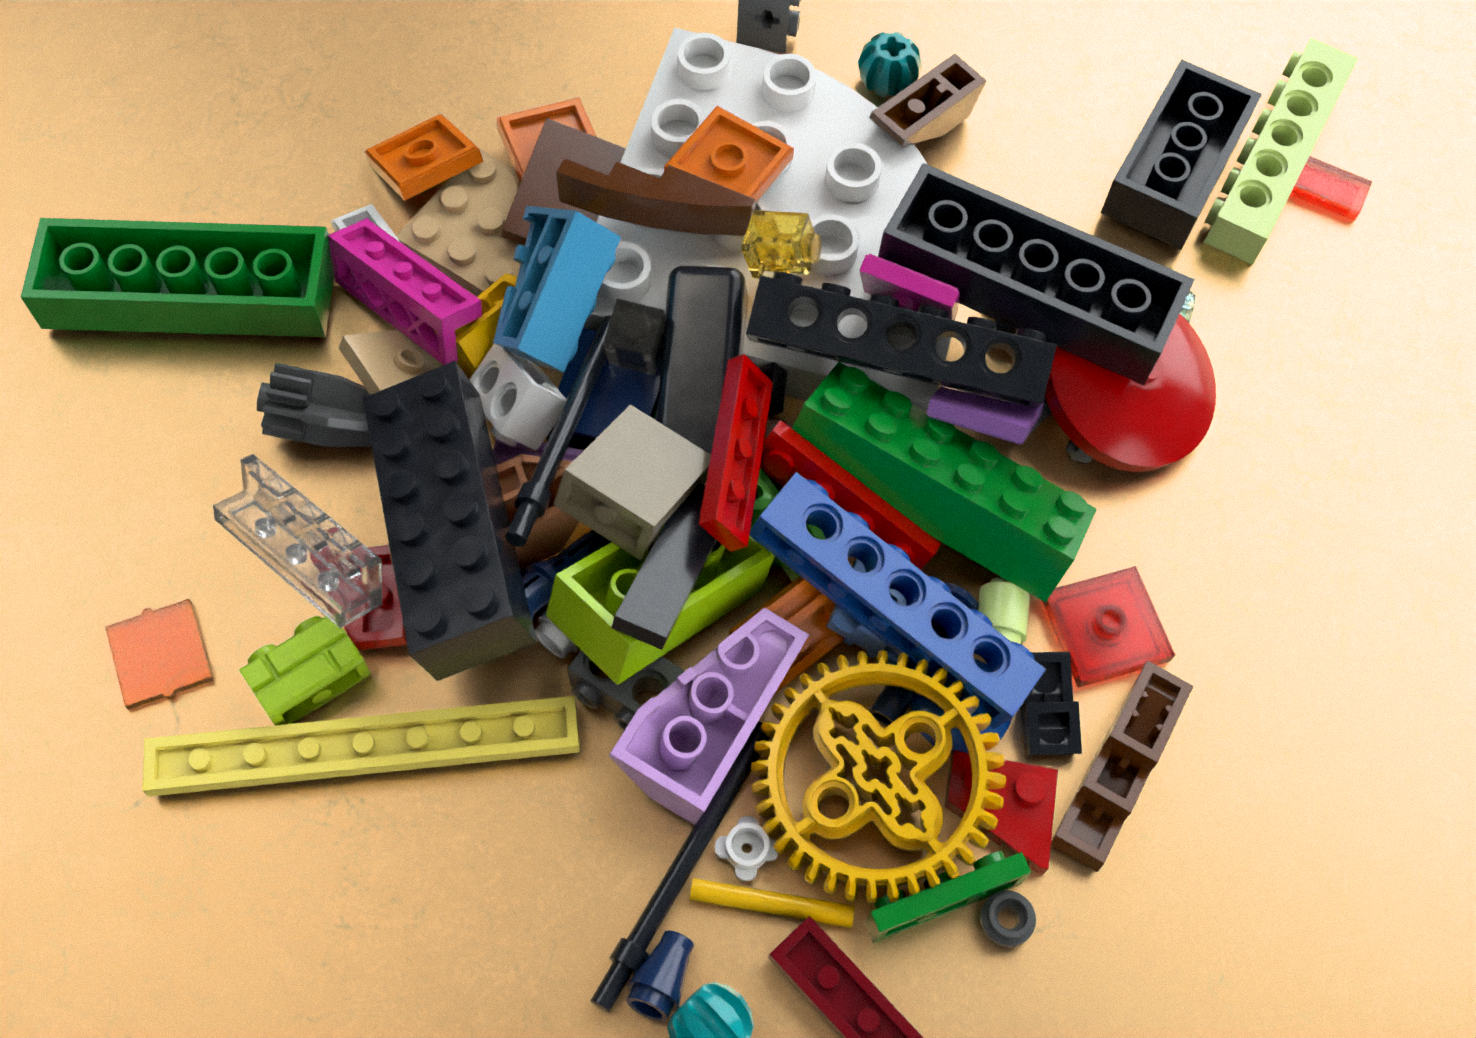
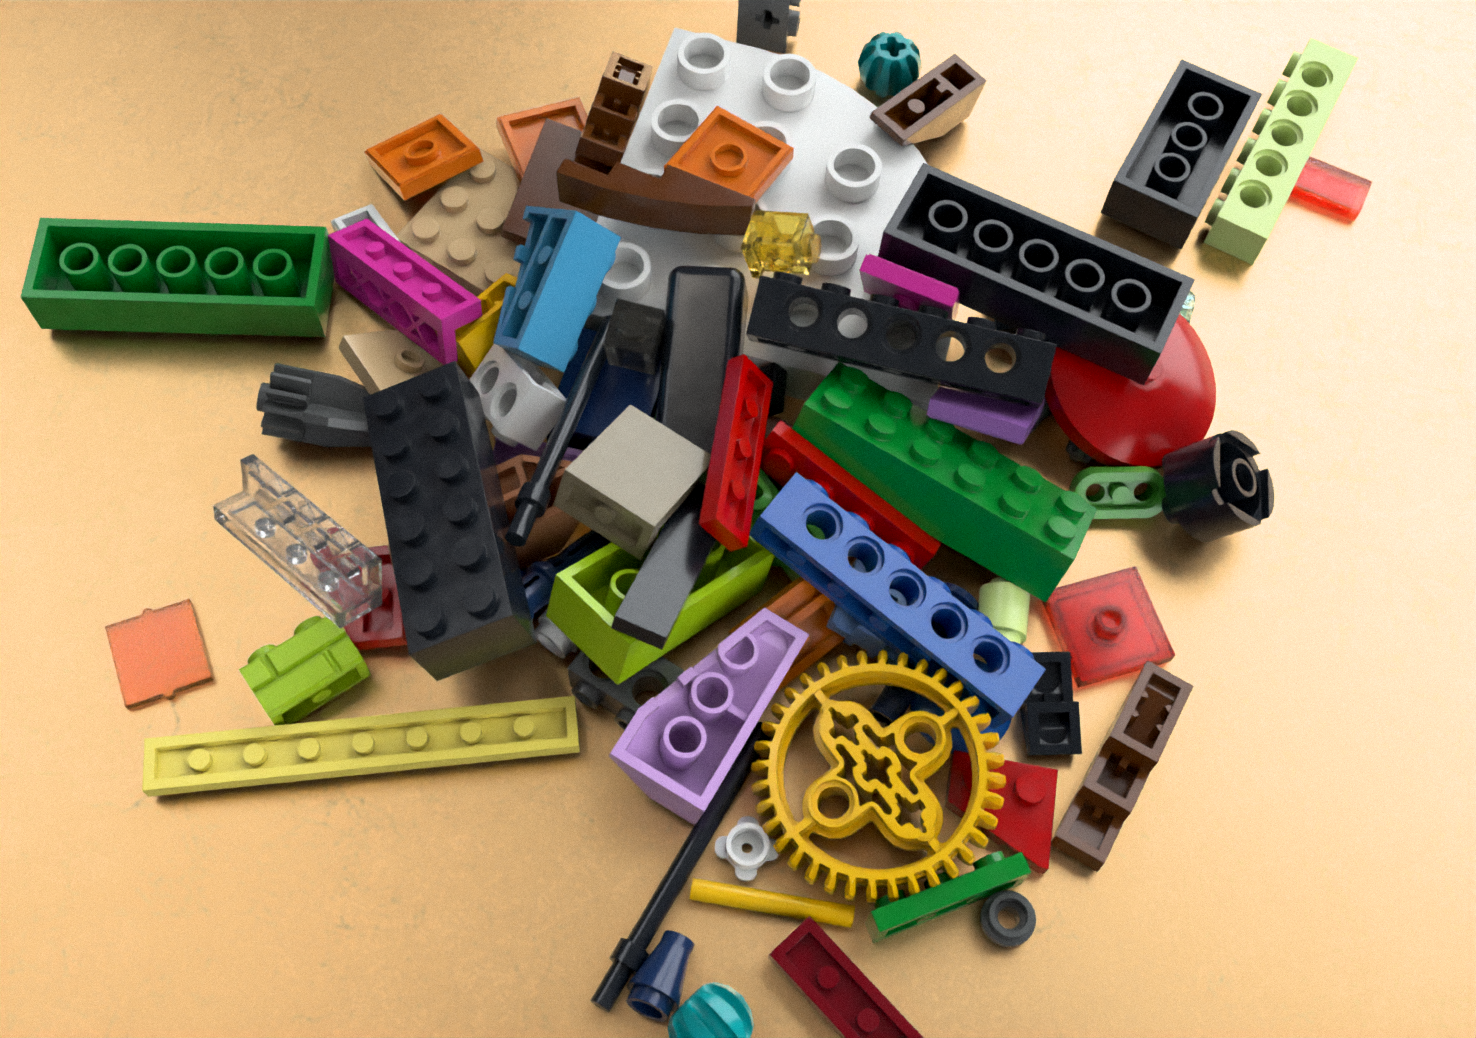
none -> reddish brown slope [575,51,653,167]
none -> bright green plate [1069,466,1166,519]
none -> black brick [1162,430,1274,542]

